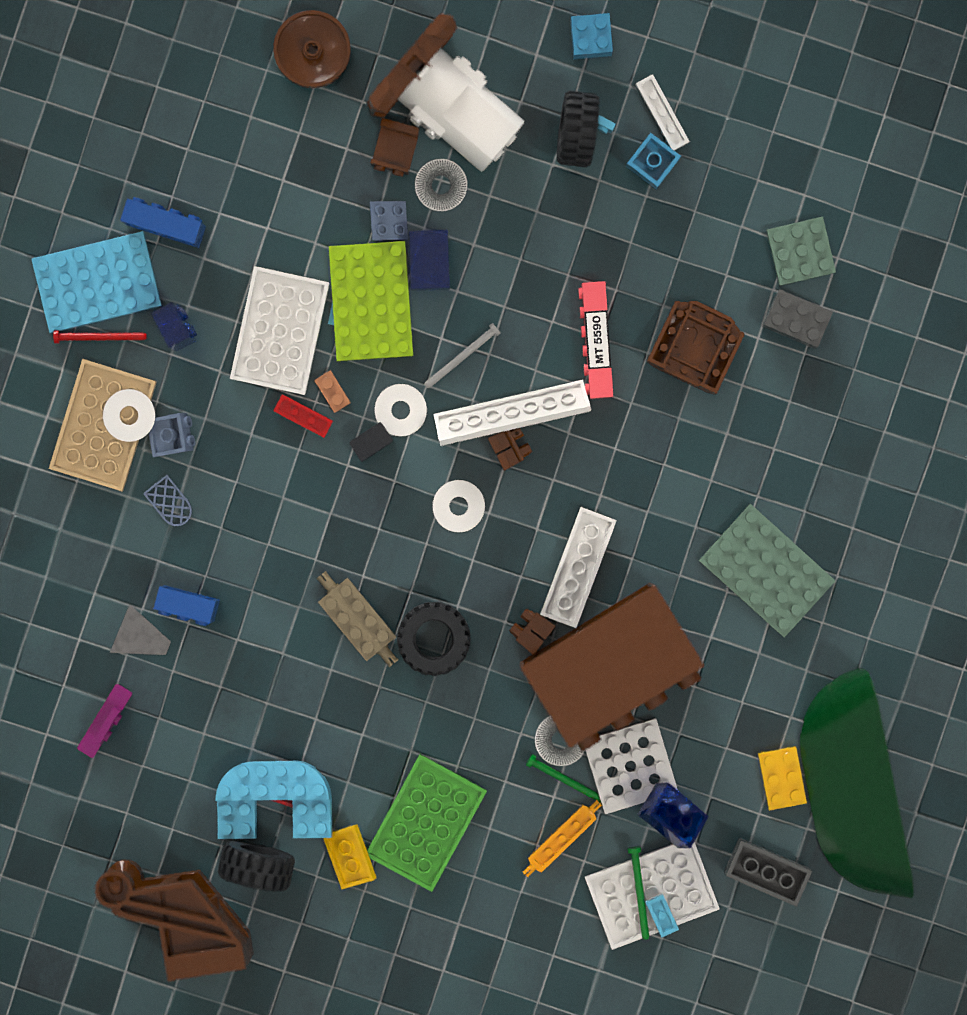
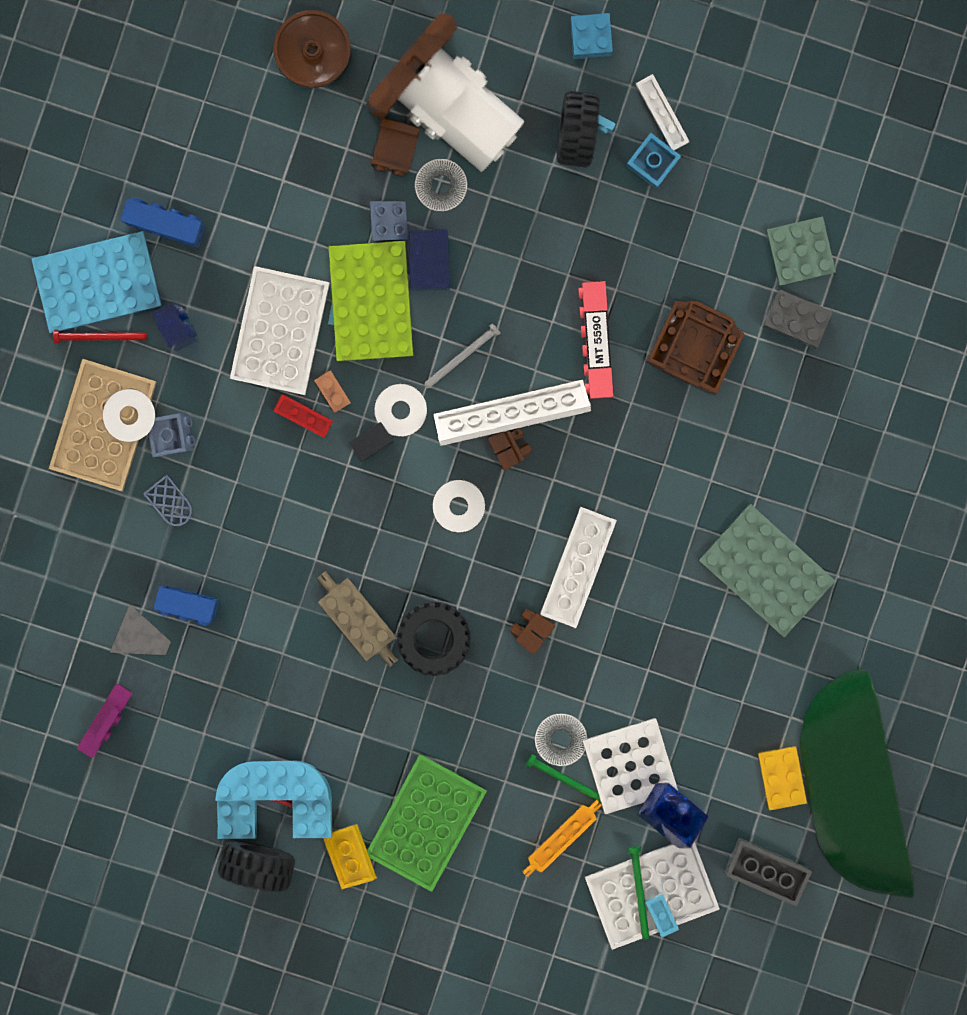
reddish brown piece [95,859,254,981] -> none
reddish brown brick [520,583,704,751] -> none

